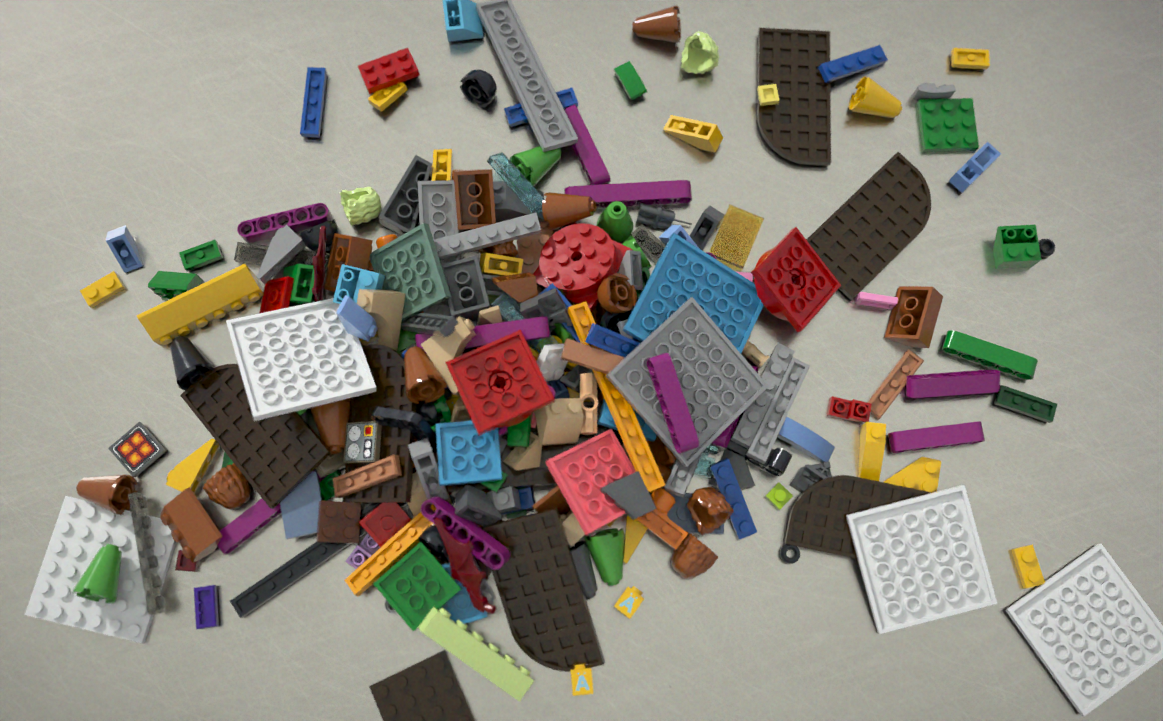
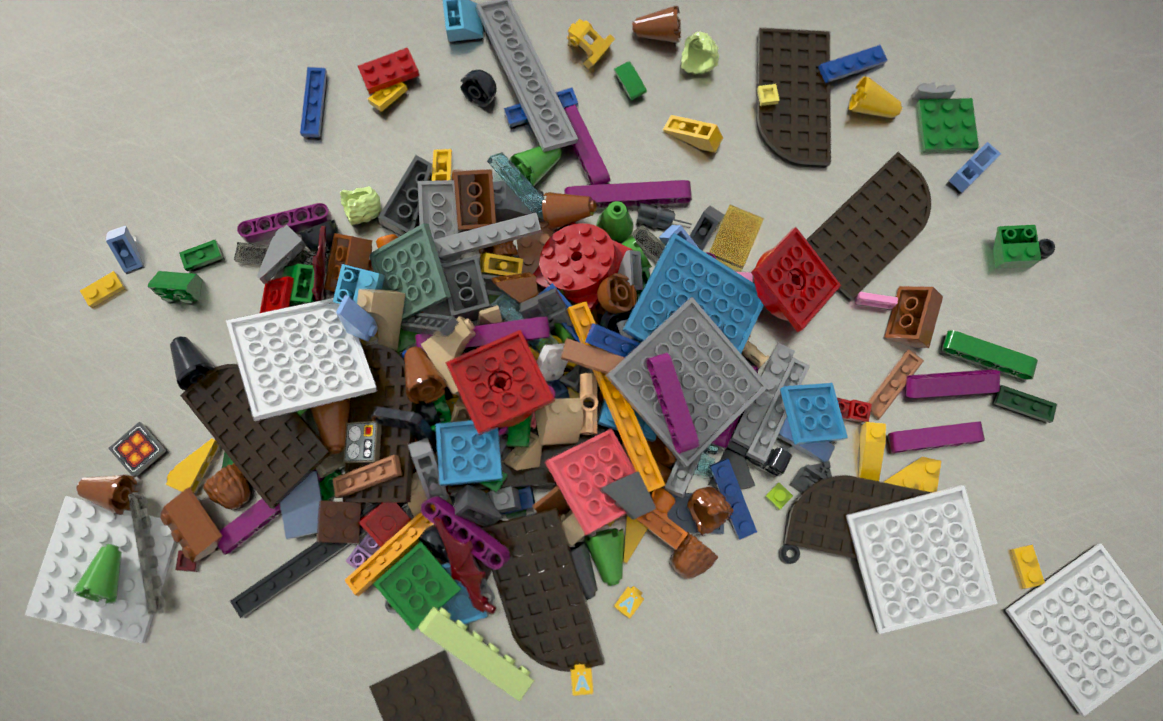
yellow slope [136,264,263,345] -> none
dark purple plate [194,585,219,629] -> none
yellow plate [951,48,990,69] -> none
none -> yellow tile [567,19,615,69]
none -> dark azure plate [780,383,848,445]

